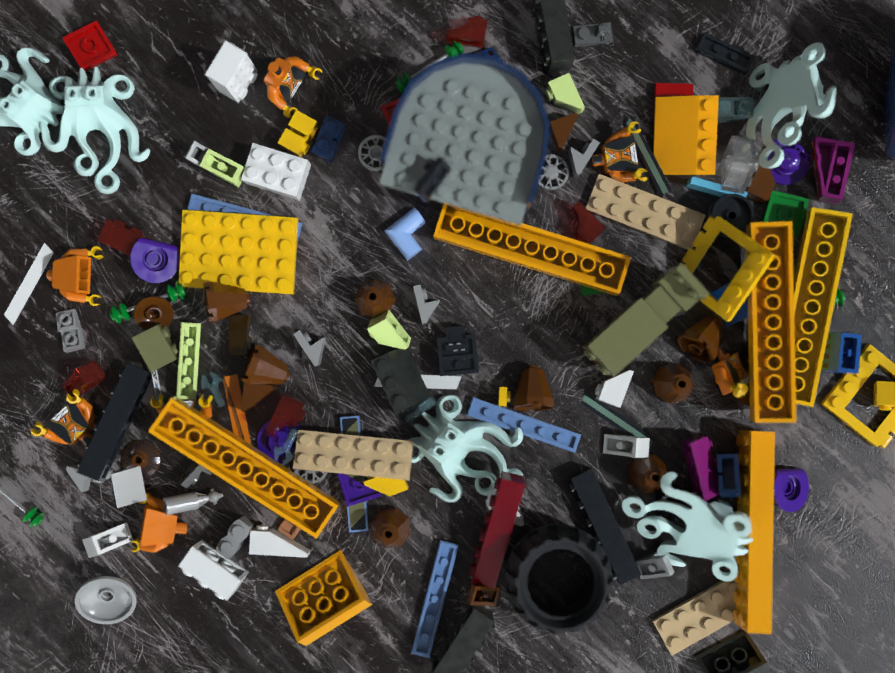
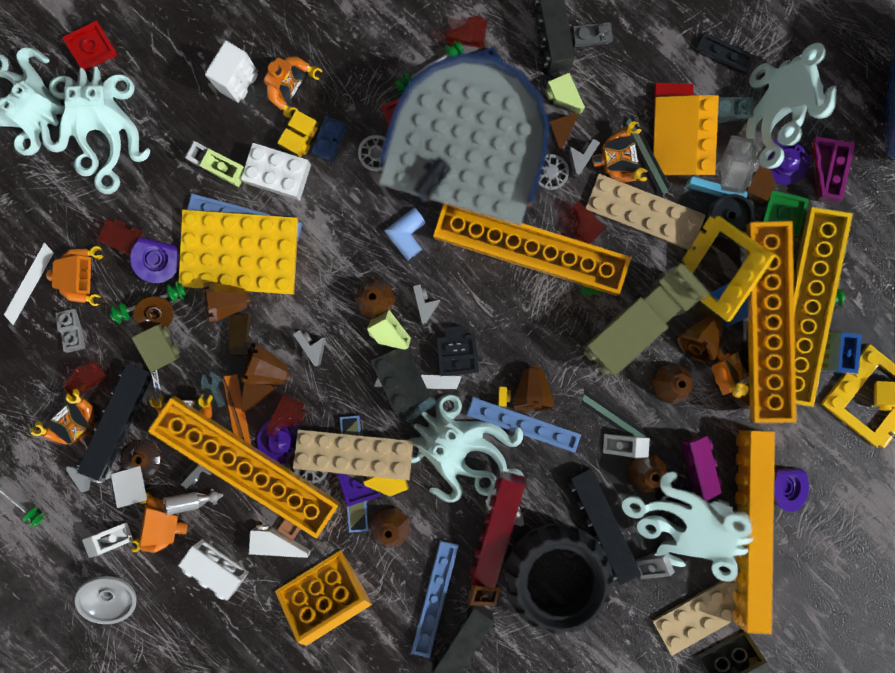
yellowish green brick [176,322,201,400] -> none
light grey brick [216,516,255,559] -> none
clear light blue bar [274,429,298,465] -> none
white slope [595,370,634,408] -> none
dark blue piece [717,454,742,498] -> none

